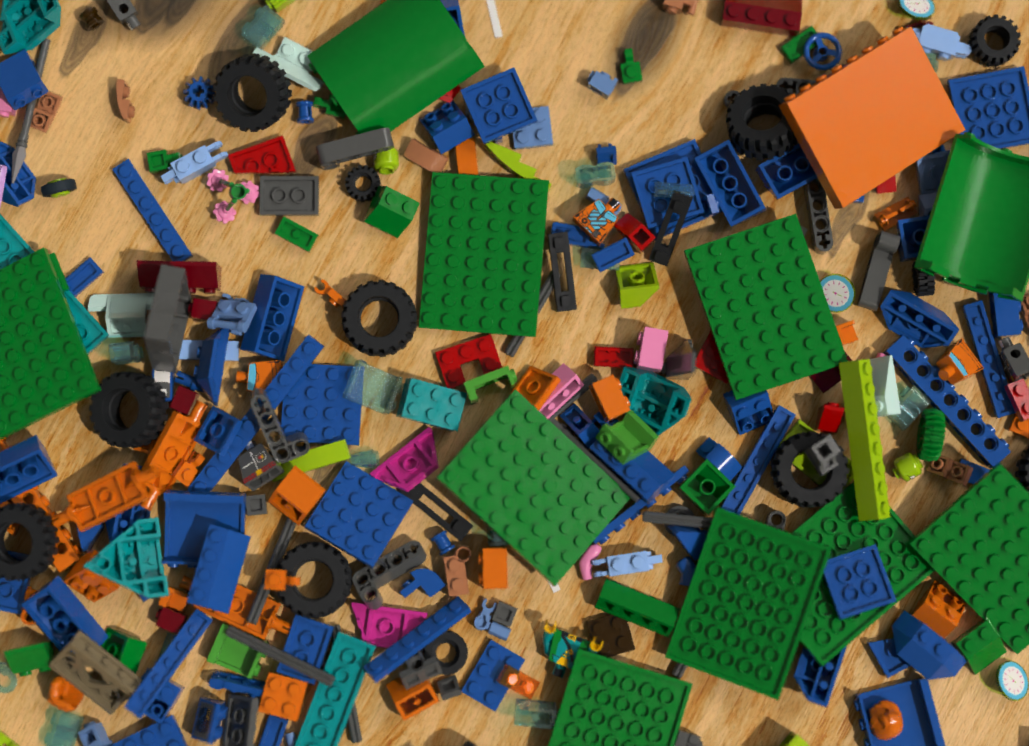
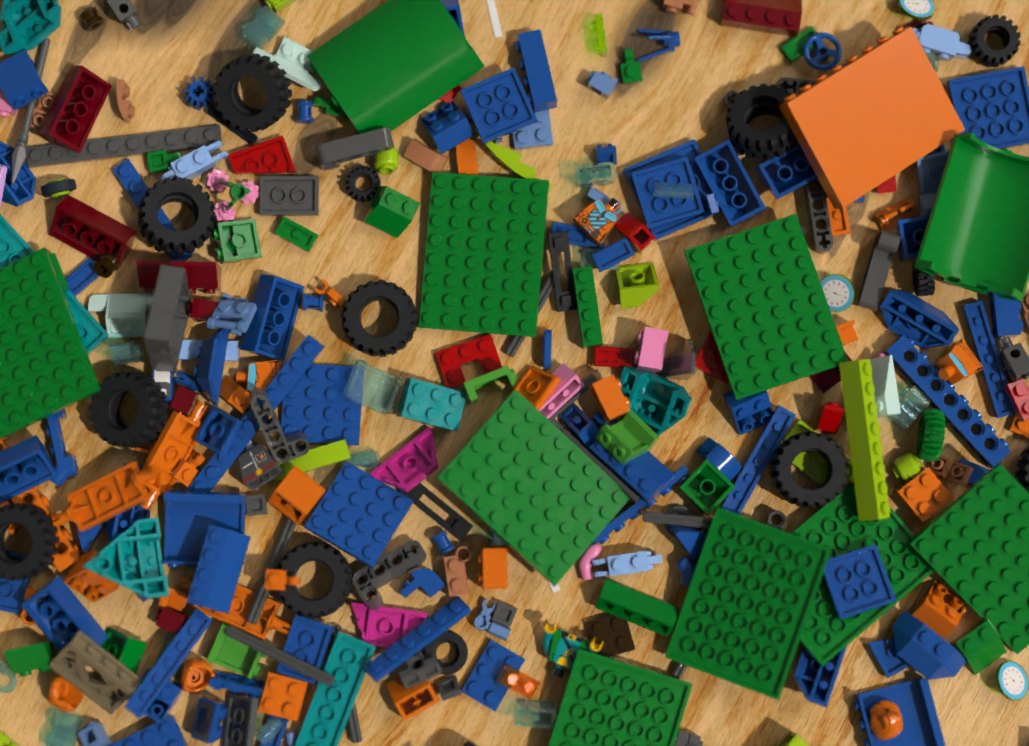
black container [649,190,693,266] -> none
dark grey brick [804,434,841,476] -> none
none -> dark grey plate [26,125,223,168]
none -> dark red slope [38,65,112,153]
none -> blue plate [46,409,79,486]
none -> dark red slope [49,195,137,271]
none -> dark brown wheel [94,253,119,278]
none -> black tyre [138,177,215,256]
none -> orange hair [180,658,215,693]
none -> black axle [207,105,258,145]
none -> green plate [211,219,262,264]
none -> orange slope [220,376,257,415]
none -> clear light blue cone [255,716,284,746]
none -> blue bush [302,293,324,312]
none -> blue brick [515,29,557,112]
none -> blue tile [543,329,552,369]
none -> green brick [572,266,603,349]
none -> clear neon green plate [591,14,607,57]
none -> blue plant [636,29,680,62]
none -> orange plate [826,197,851,237]
none -> orange brick [893,467,953,523]

